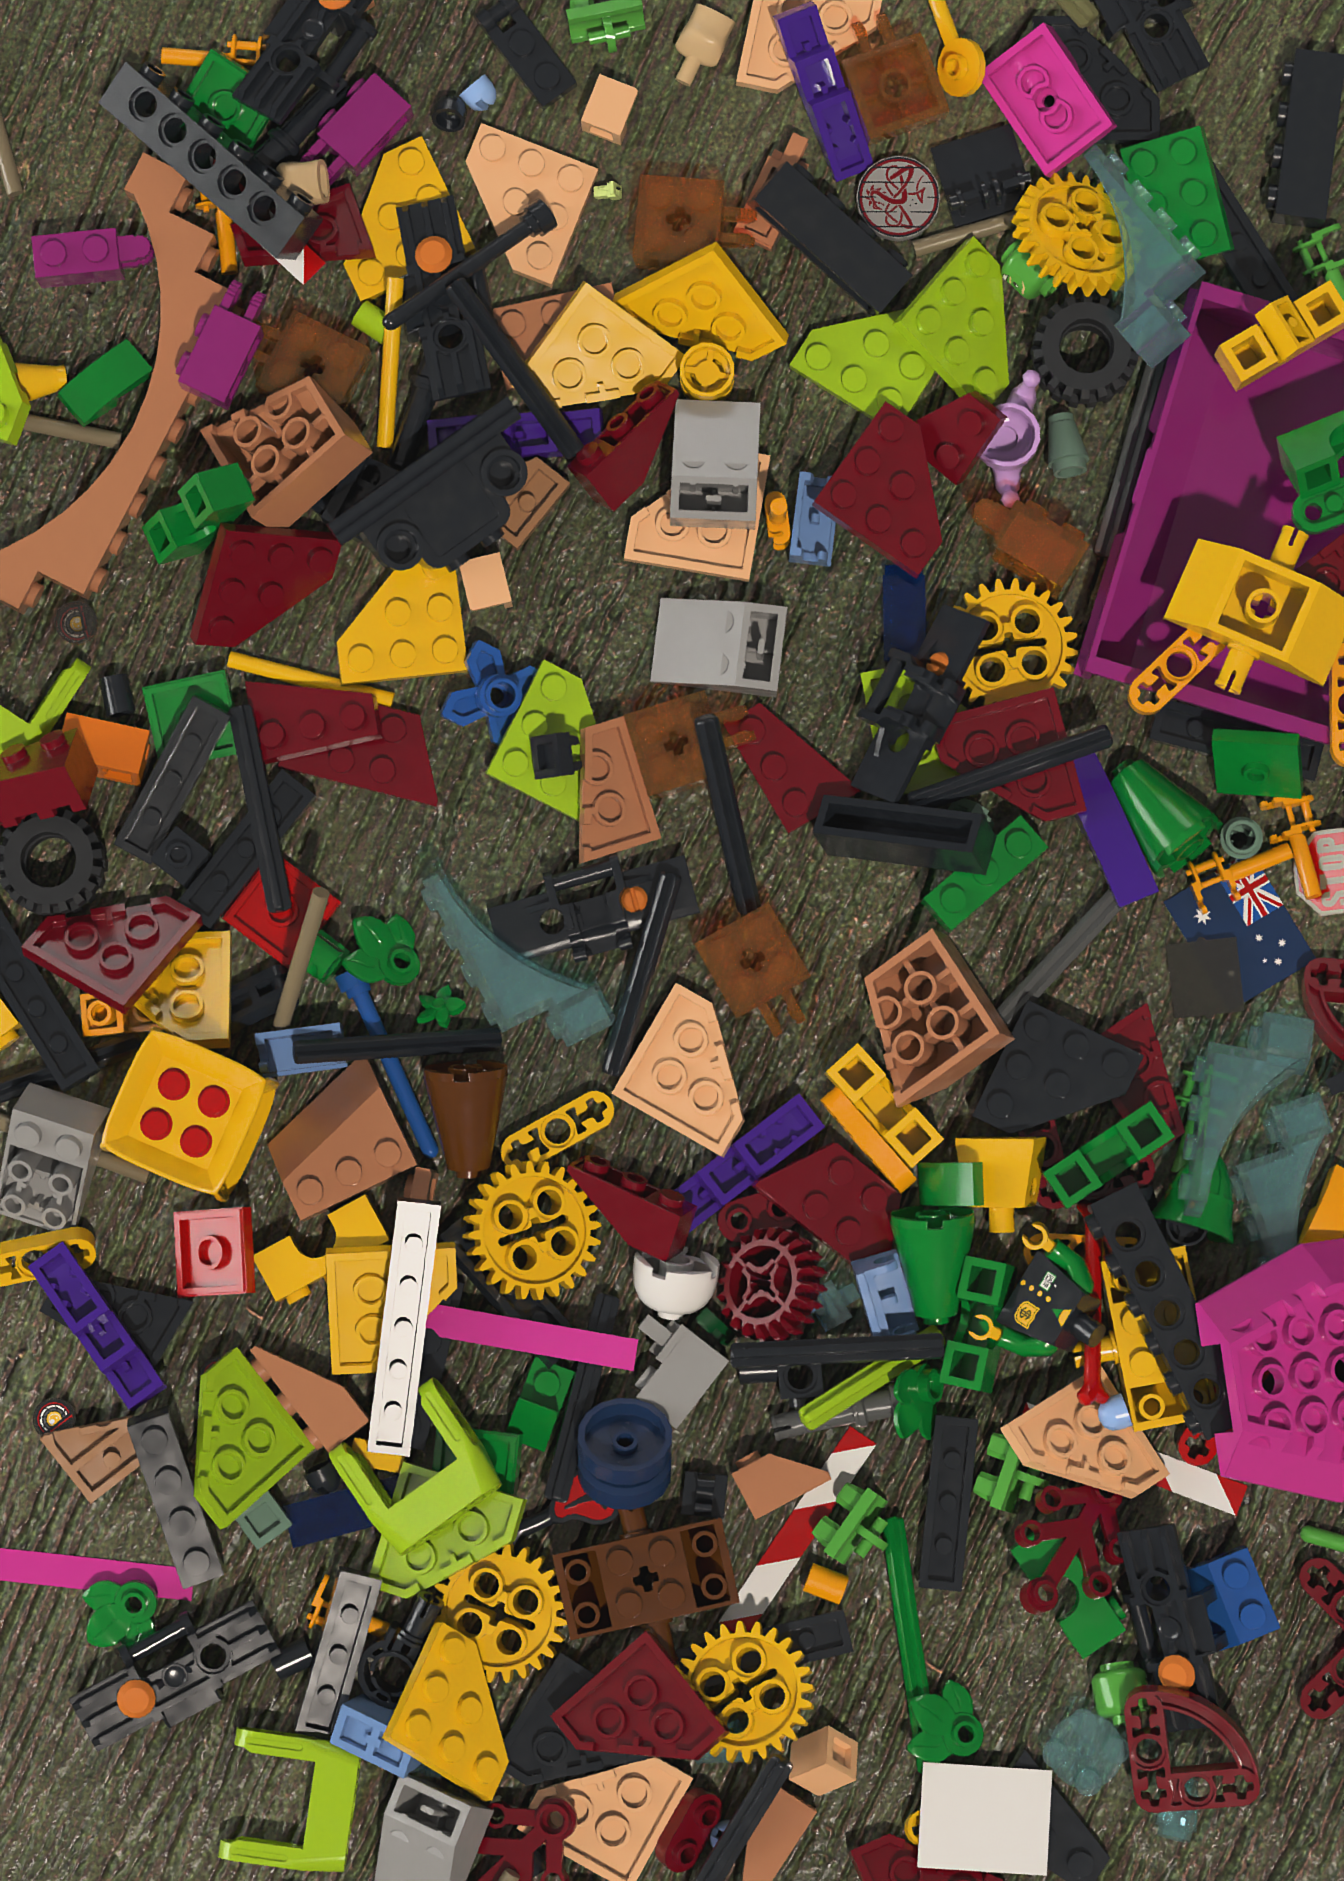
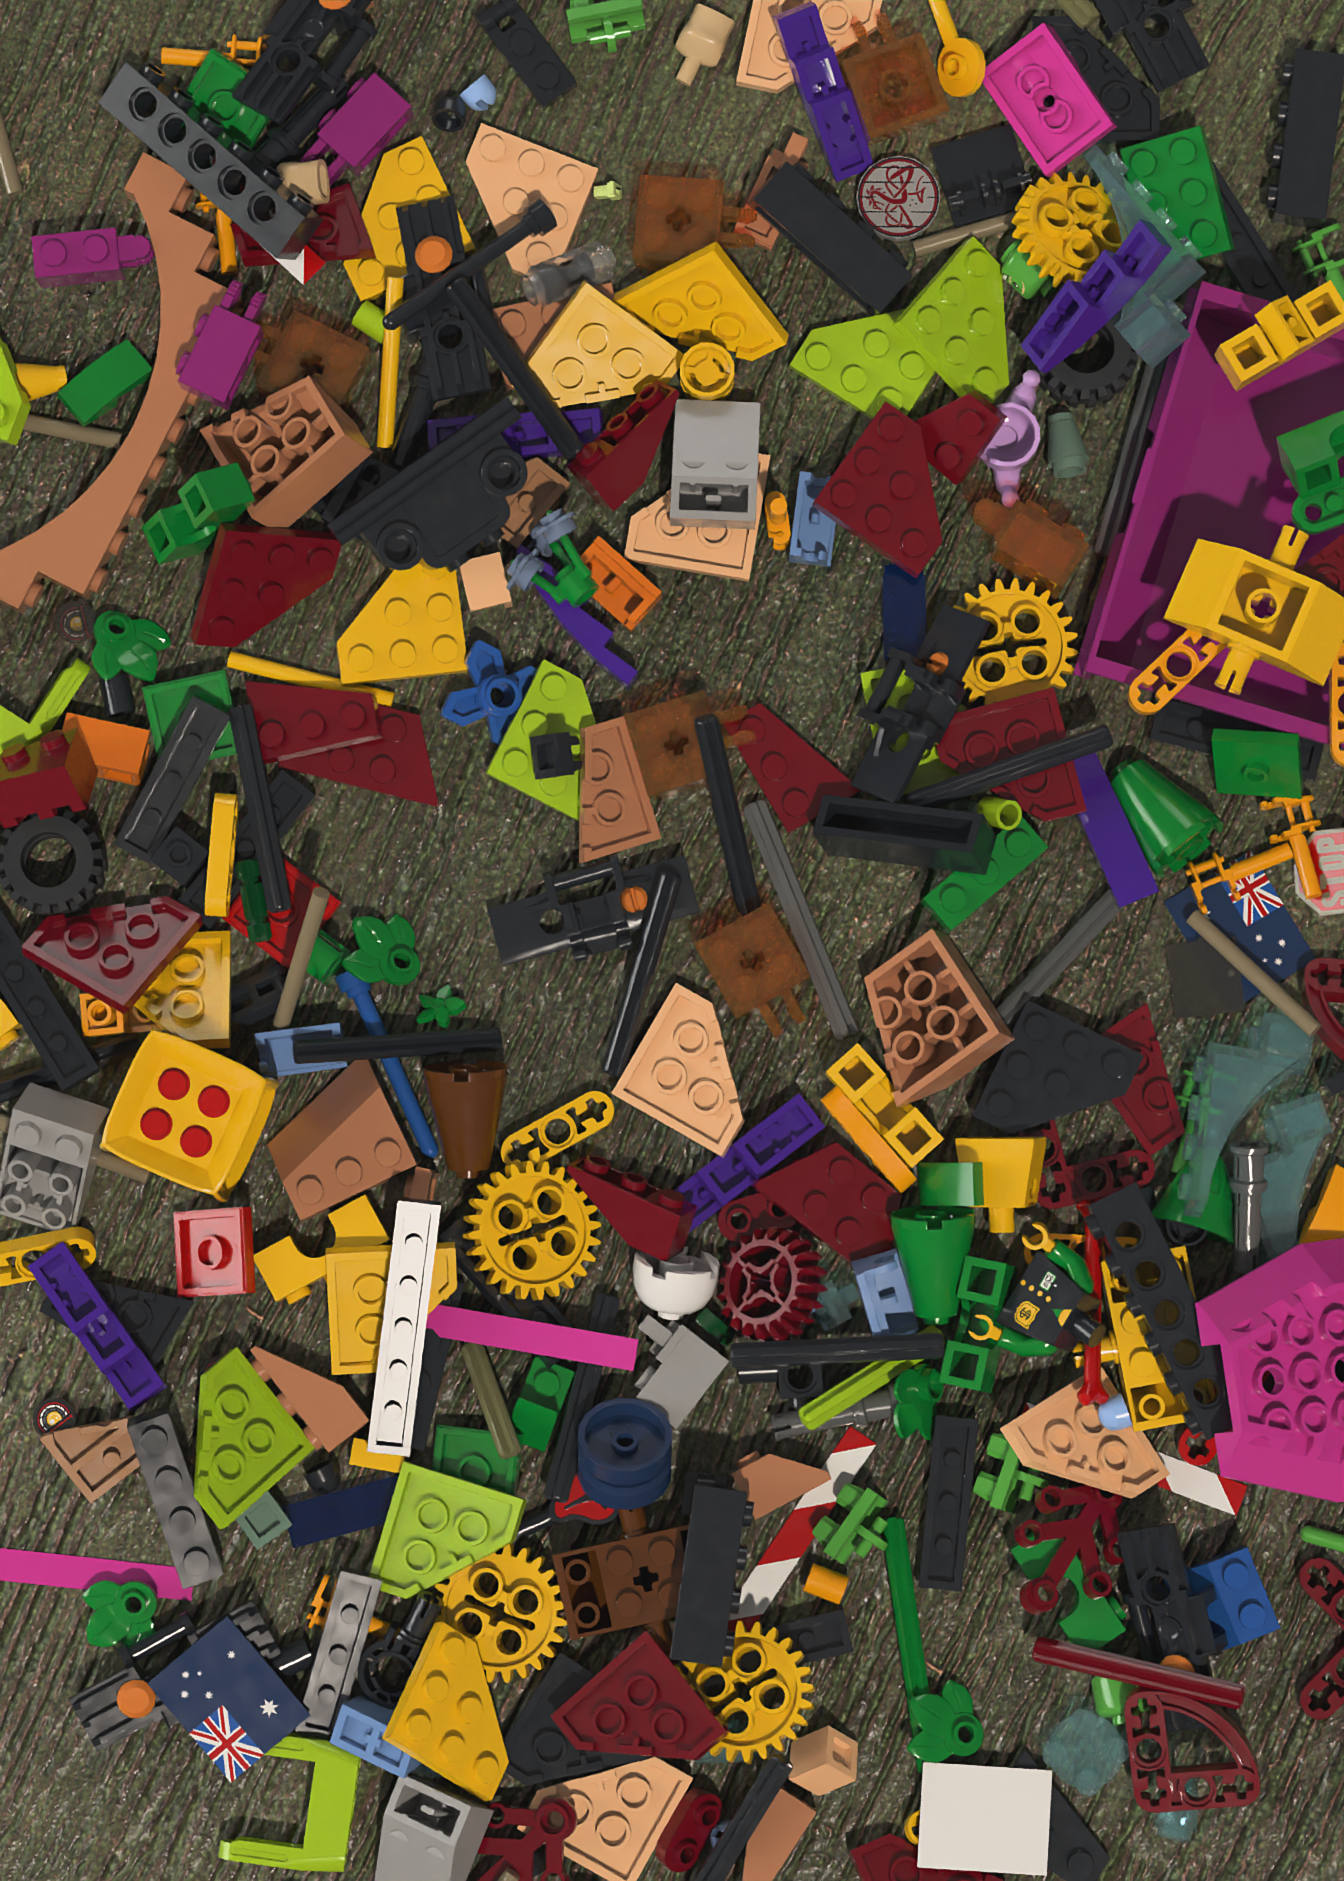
lime connector [329,1377,502,1556] -> none
clear light blue arch [421,868,616,1047] -> none
light nougat panel [581,74,638,145] -> none
light grey slope [650,598,788,698] -> none
green arch [1041,1101,1175,1209] -> none
sand green cone [1220,817,1263,859] -> none
none -> green plate [91,611,171,682]
none -> dark blue sticker [147,1616,311,1782]
none -> yellow beam [205,793,239,917]
none -> dark green axle [235,858,272,943]
none -> olive axle [461,1342,521,1459]
none -> plant [506,508,599,608]
none -> dark purple slope [516,545,638,690]
none -> clear piece [521,240,616,306]
none -> orange hinge [580,536,662,632]
none -> black brick [670,1484,754,1667]
none -> dark grey axle [743,800,858,1040]
none -> lime hinge [977,795,1022,830]
none -> dark purple slope [1020,219,1173,373]
none -> dark red axle [1032,1636,1245,1710]
none -> dark tan bar [1186,910,1322,1037]
none -> dark grey pin [1229,1140,1269,1274]

